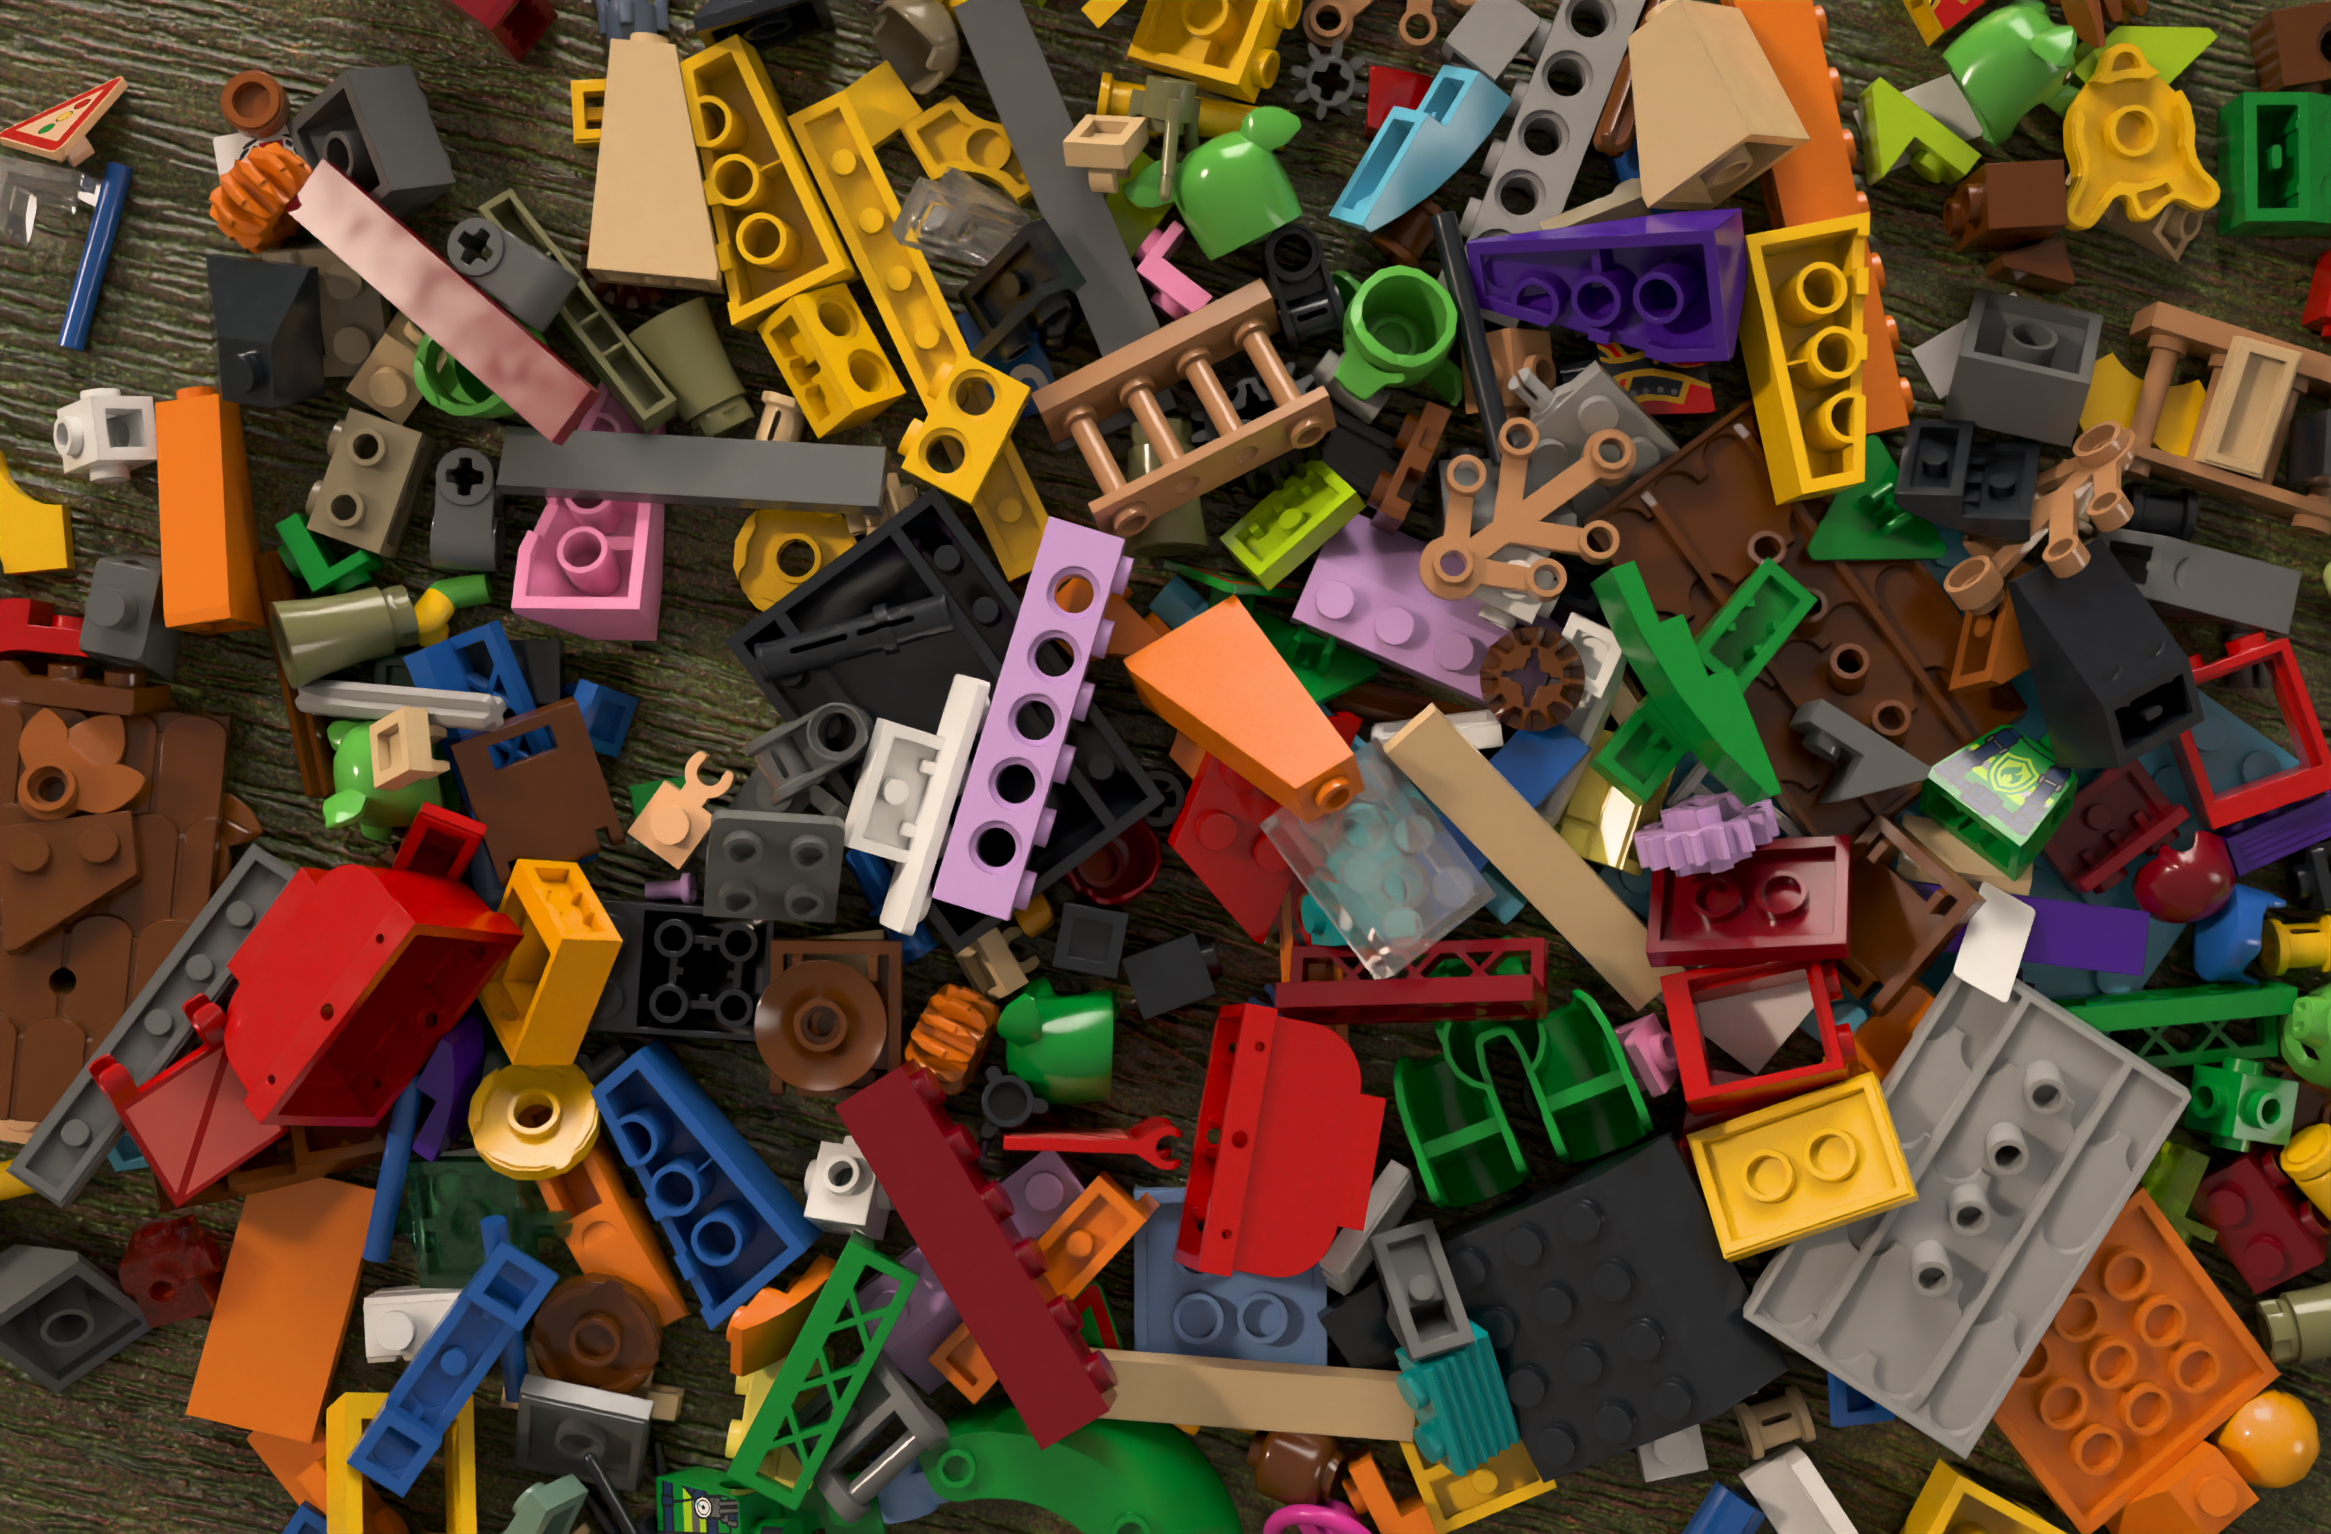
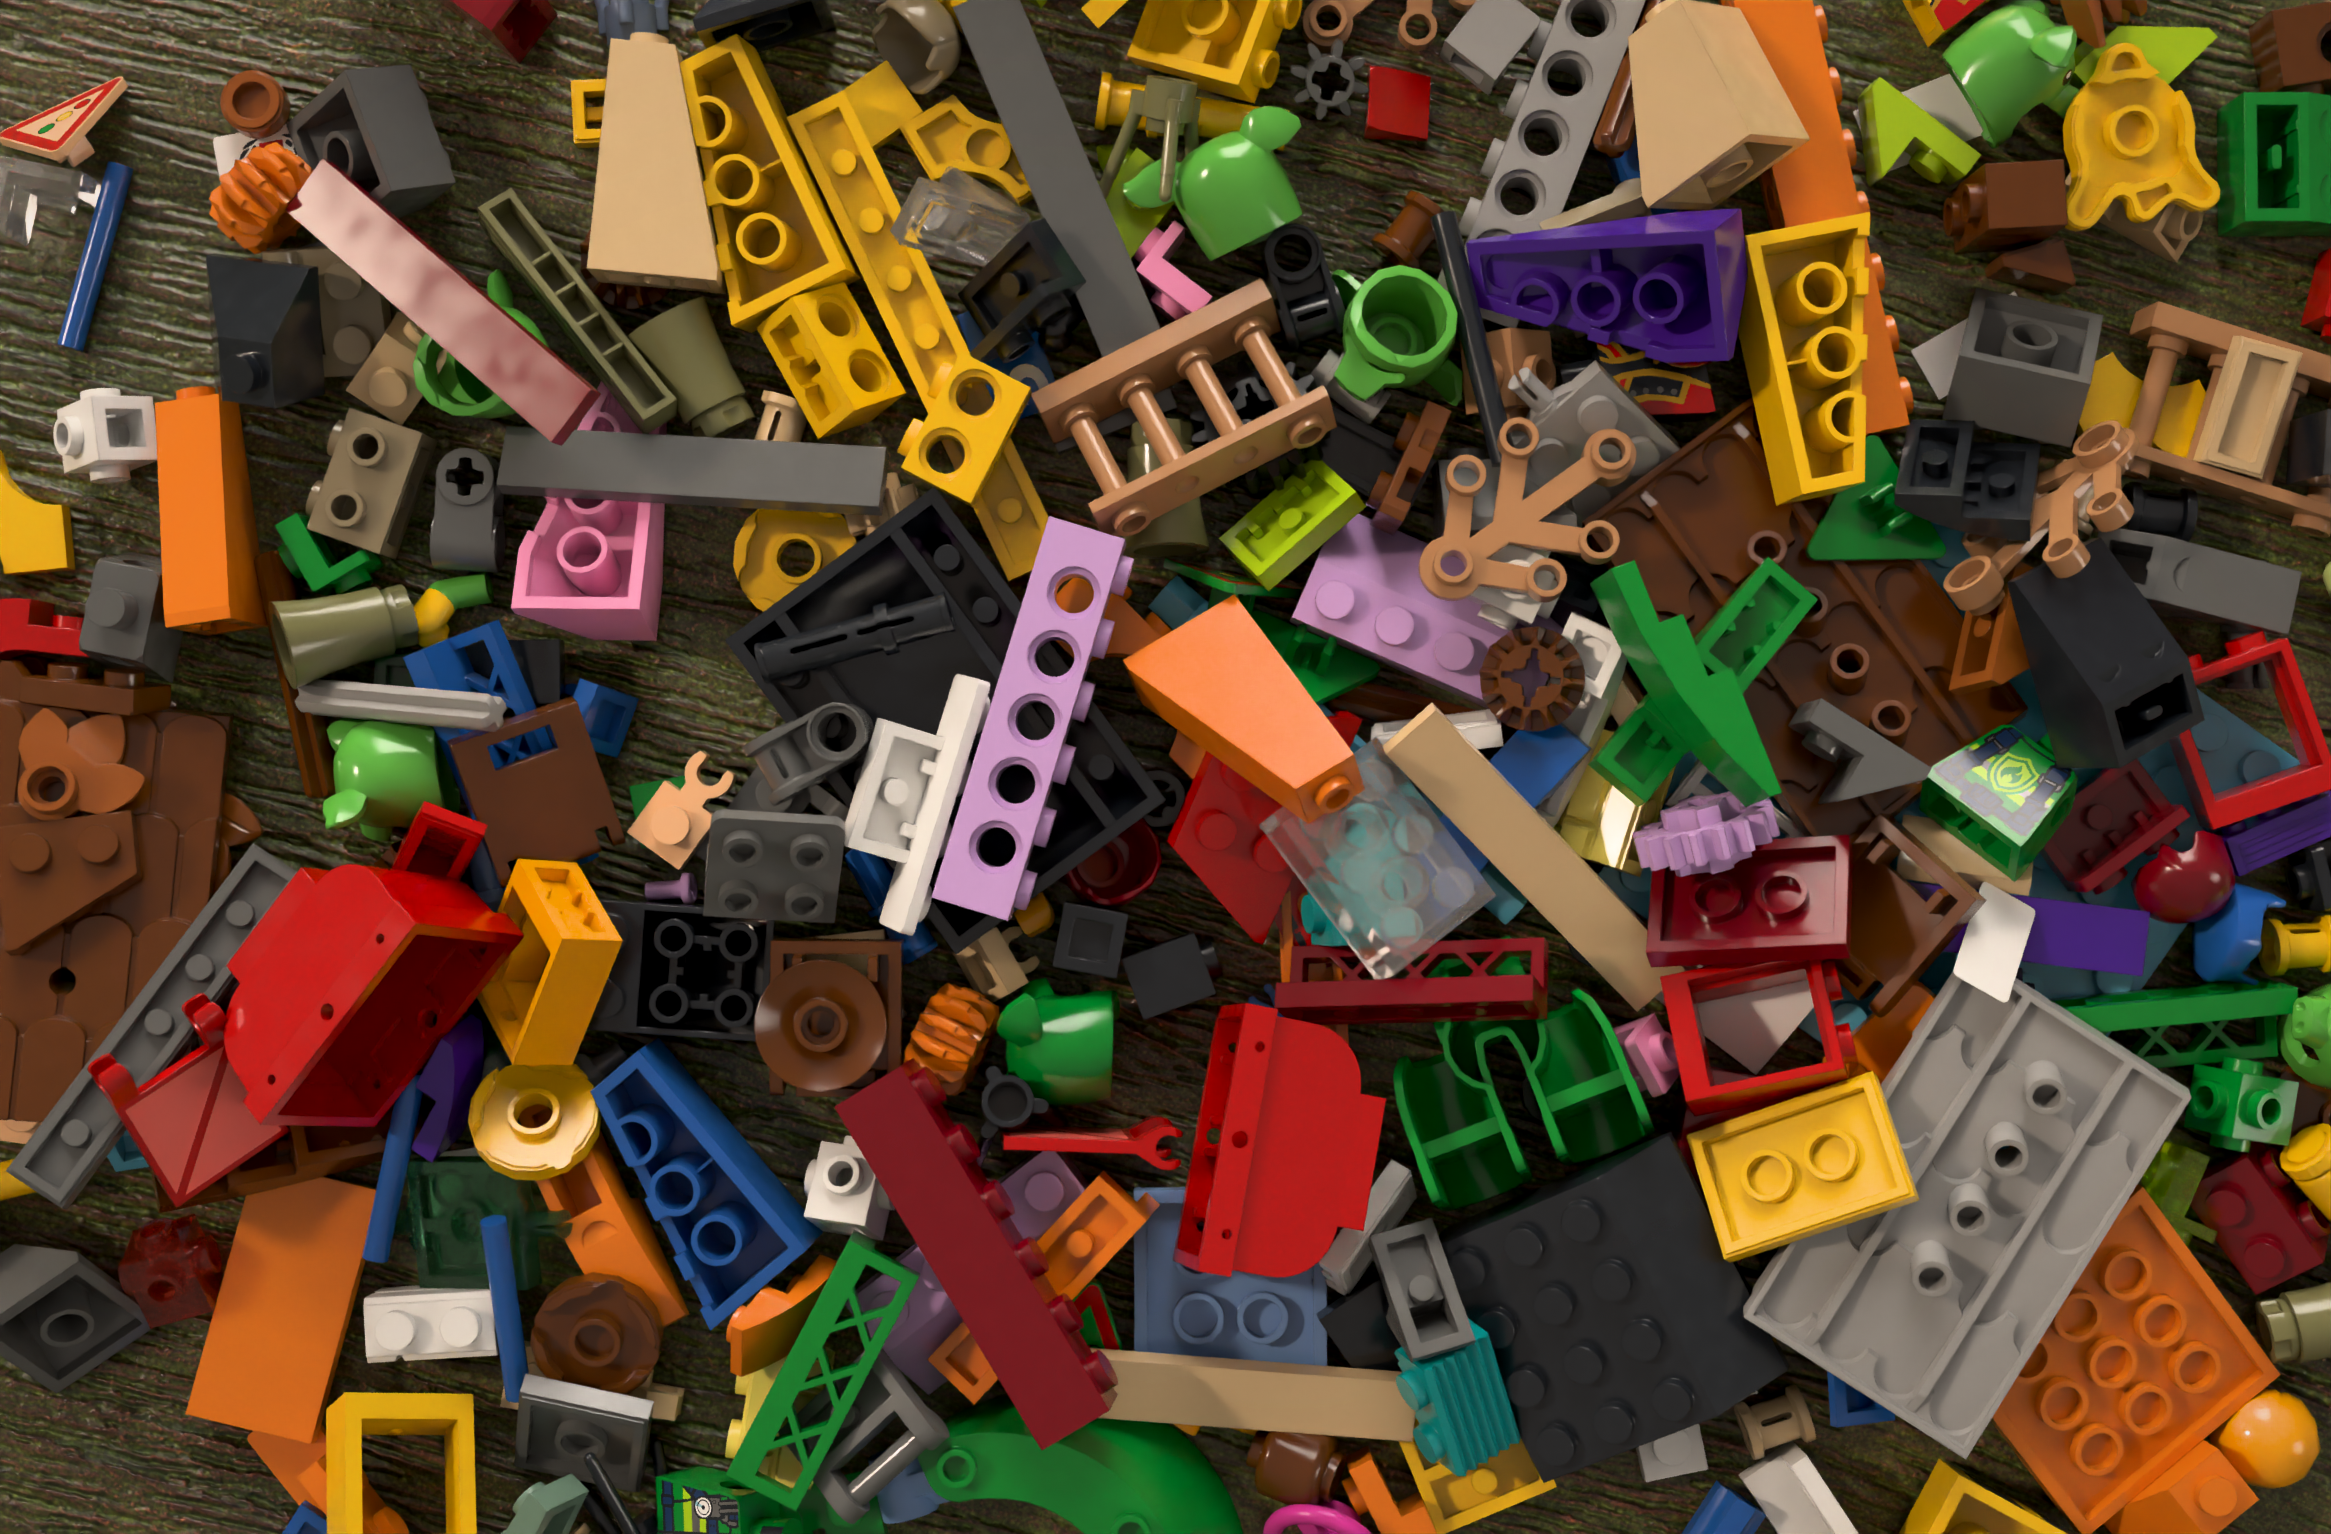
blue slope [346,1239,559,1498] -> none
tan tile [369,706,450,791] -> none
dark grey piece [447,218,581,333] -> none
tan tile [1062,114,1149,193] -> none
medium azure slope [1328,64,1513,232] -> none

